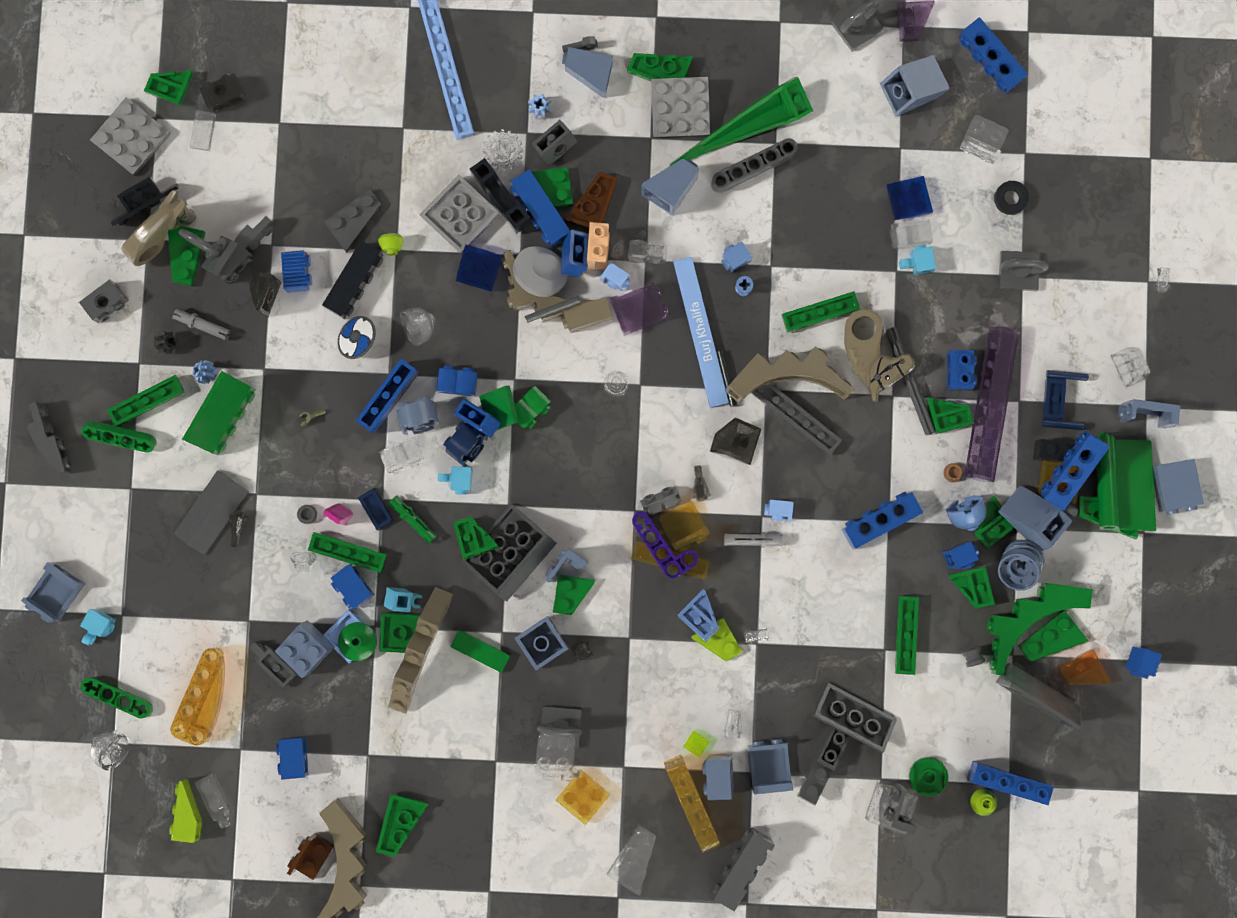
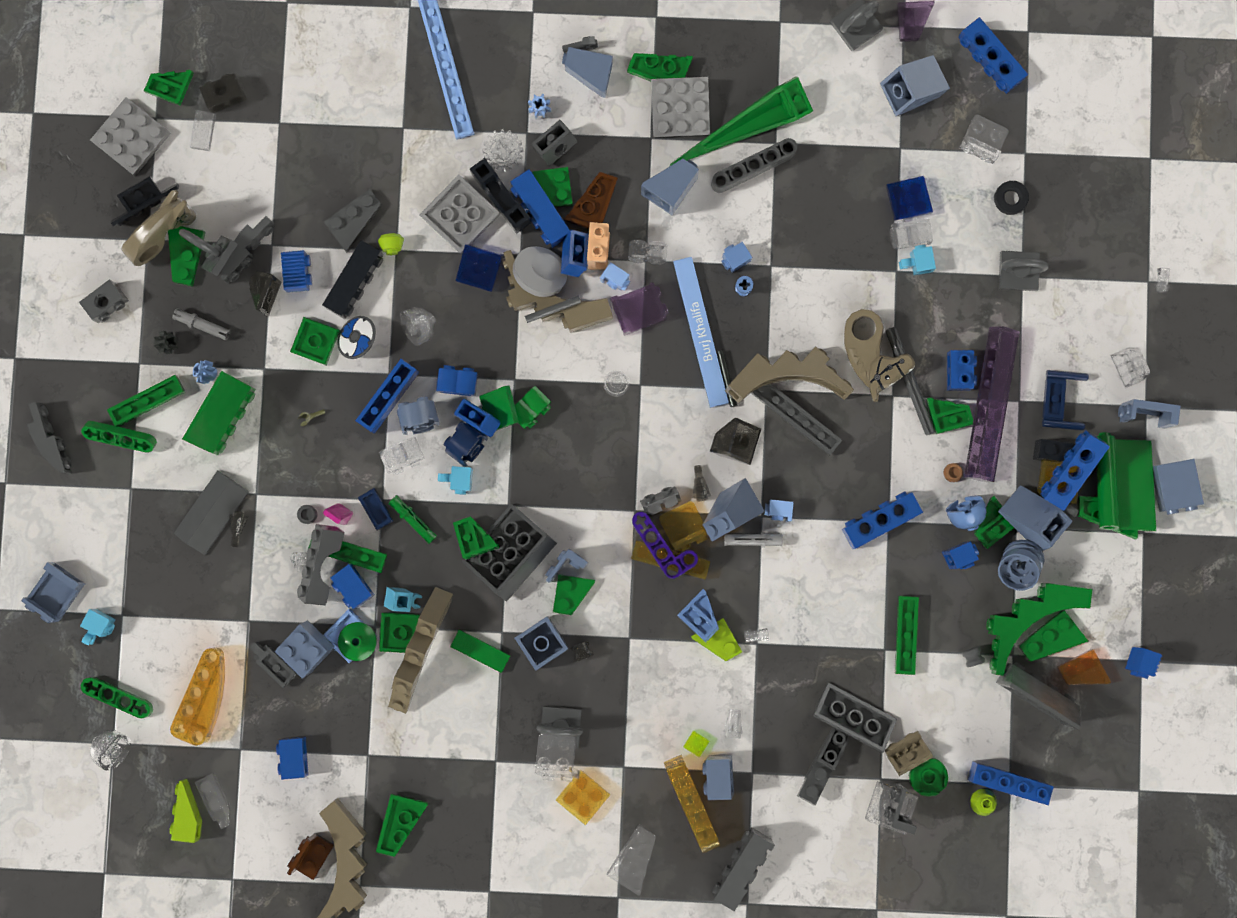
sand blue panel [748,738,793,795] -> none
green plate [781,291,860,333] -> none
green wing [948,567,995,609] -> none
none -> green tile [290,317,340,366]
none -> dark grey arch [297,524,345,606]
none -> sand blue slope [702,478,765,541]
none -> dark tan bracket [885,731,933,776]

